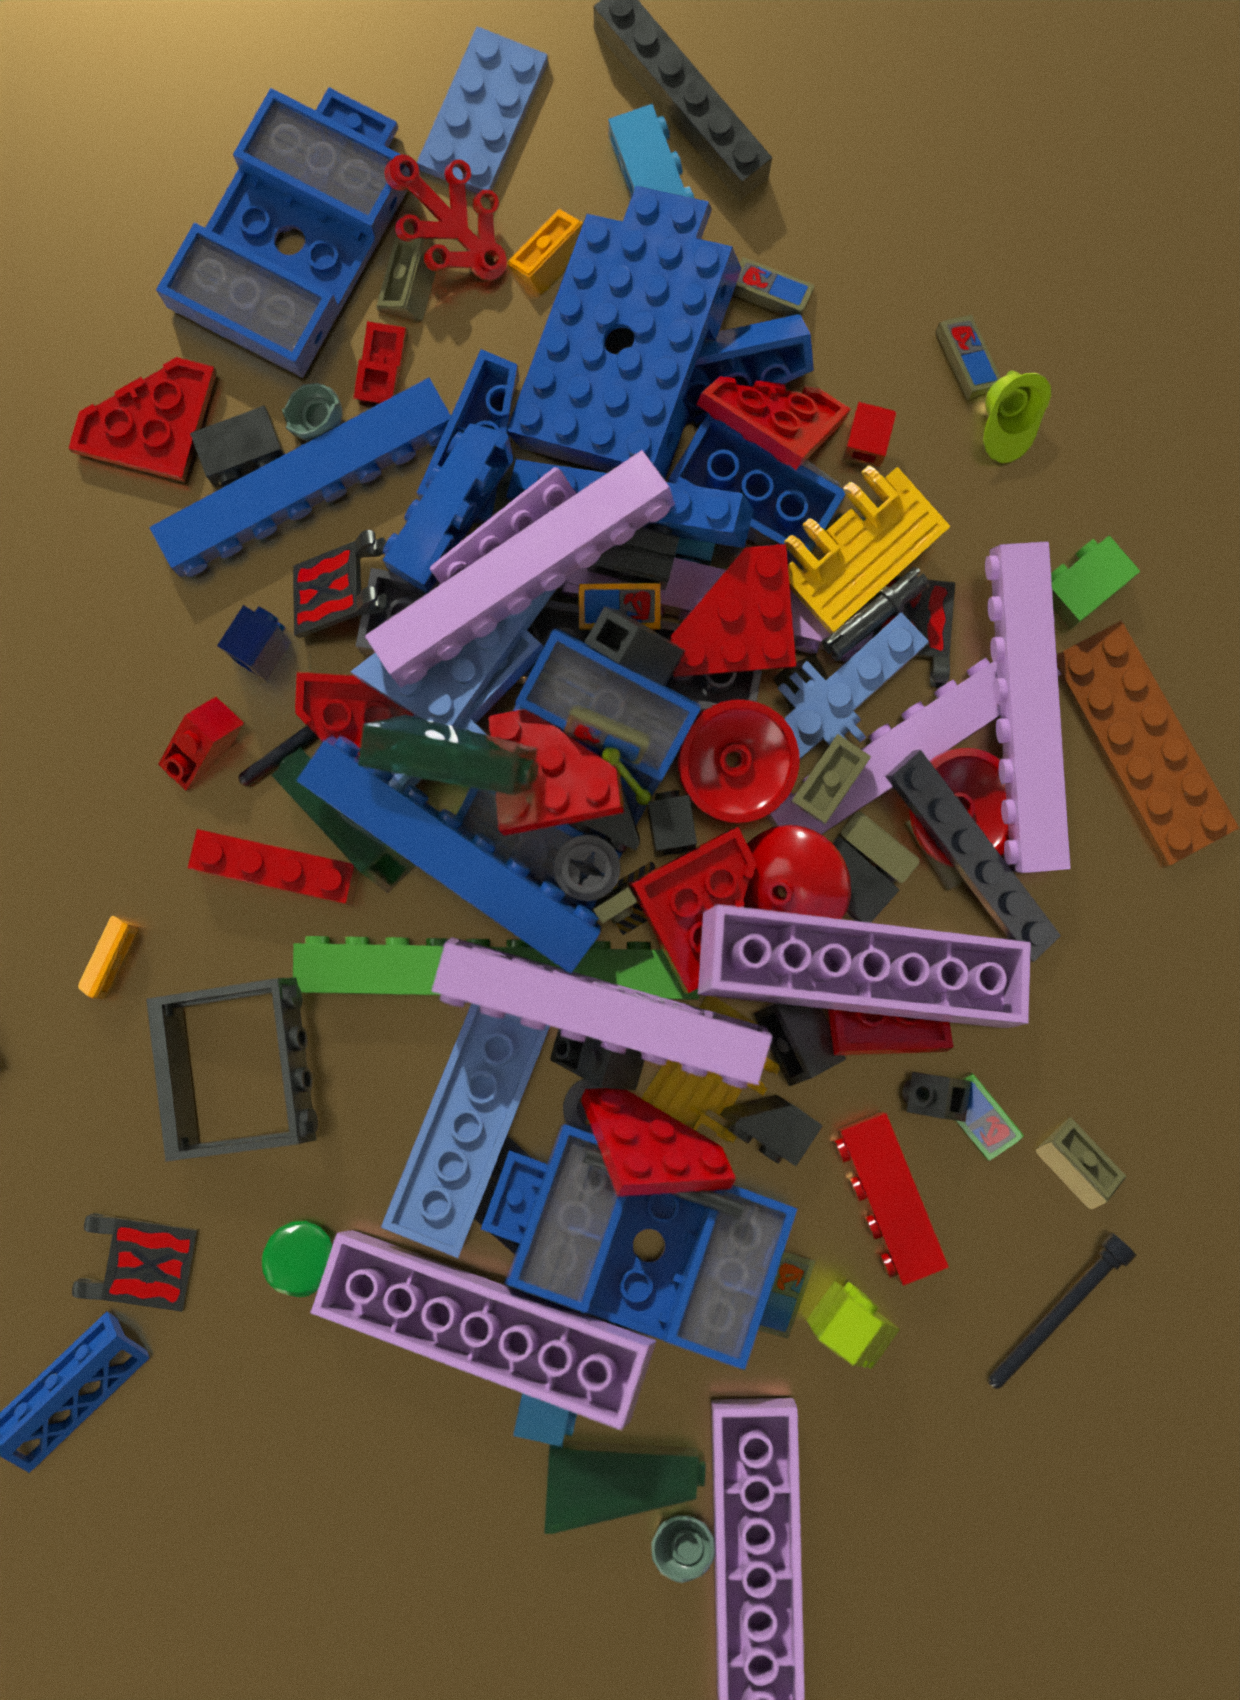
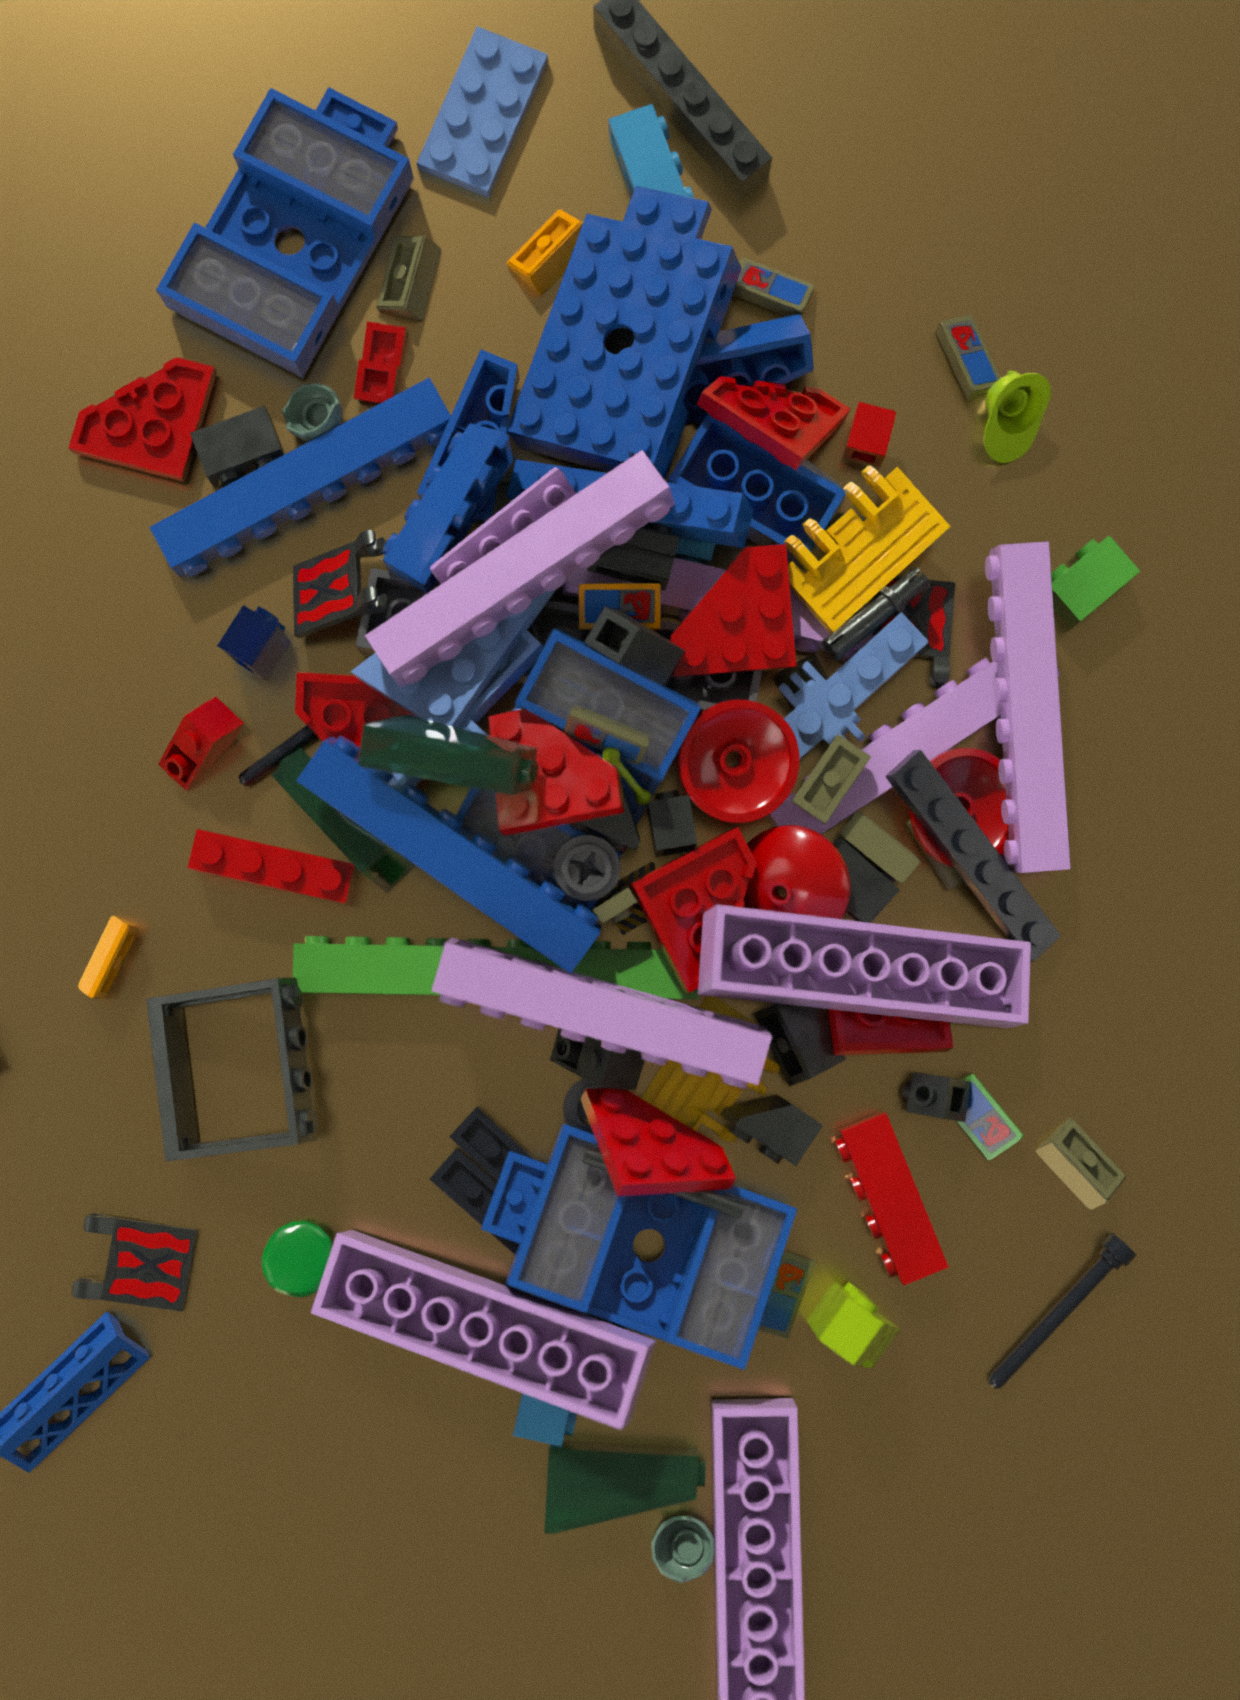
medium blue plate [381,1003,550,1258] -> none
red plant [384,154,507,281] -> none
dark orange plate [1056,620,1239,867] -> none

